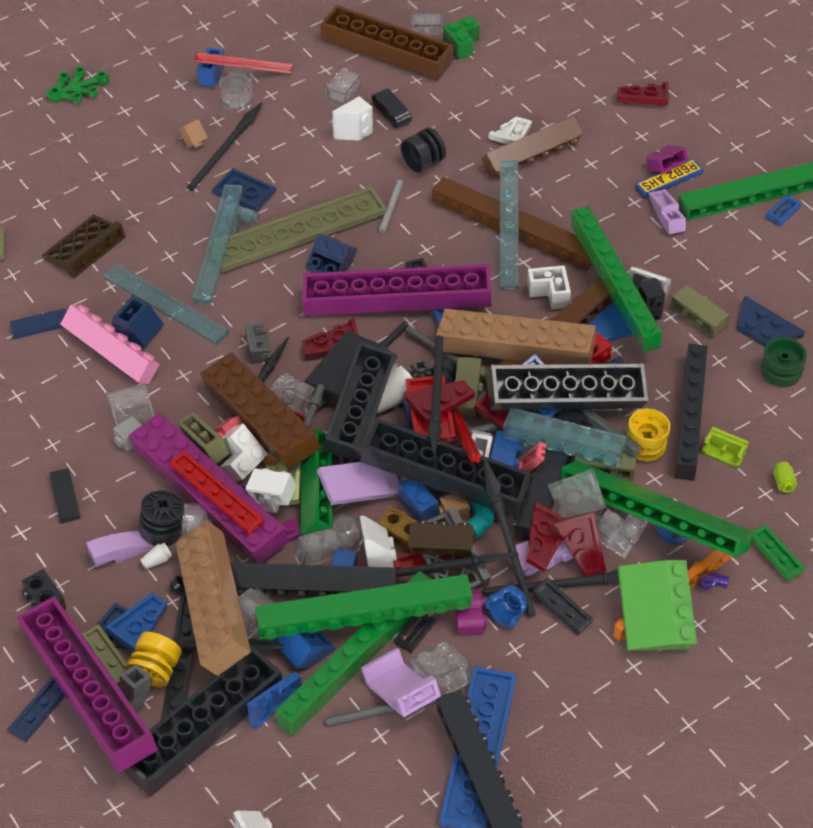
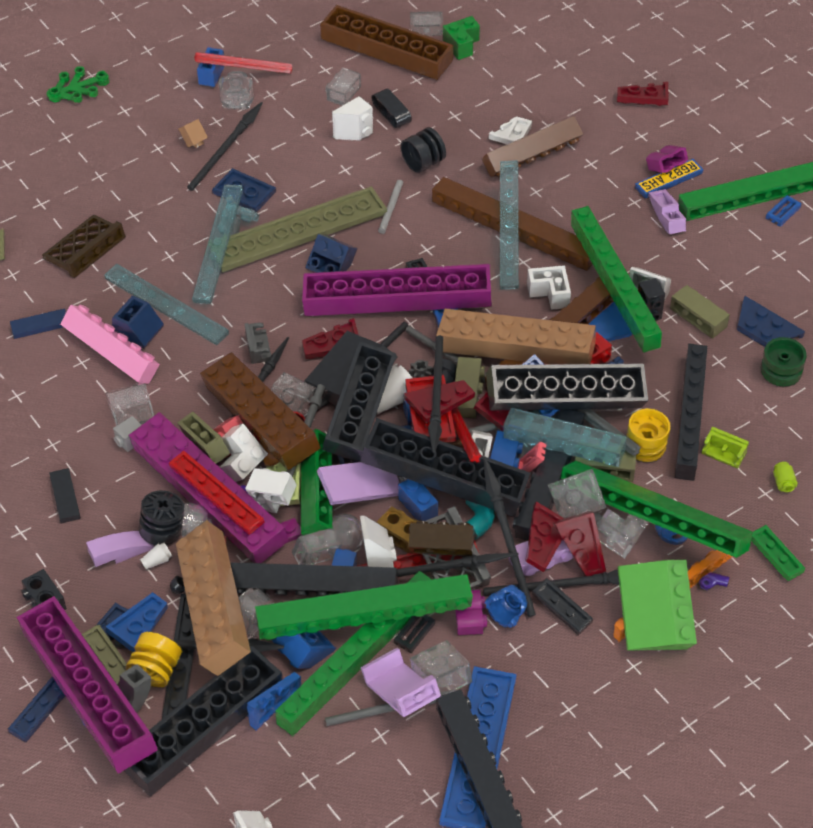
medium nougat brick [438,494,470,522] -> none

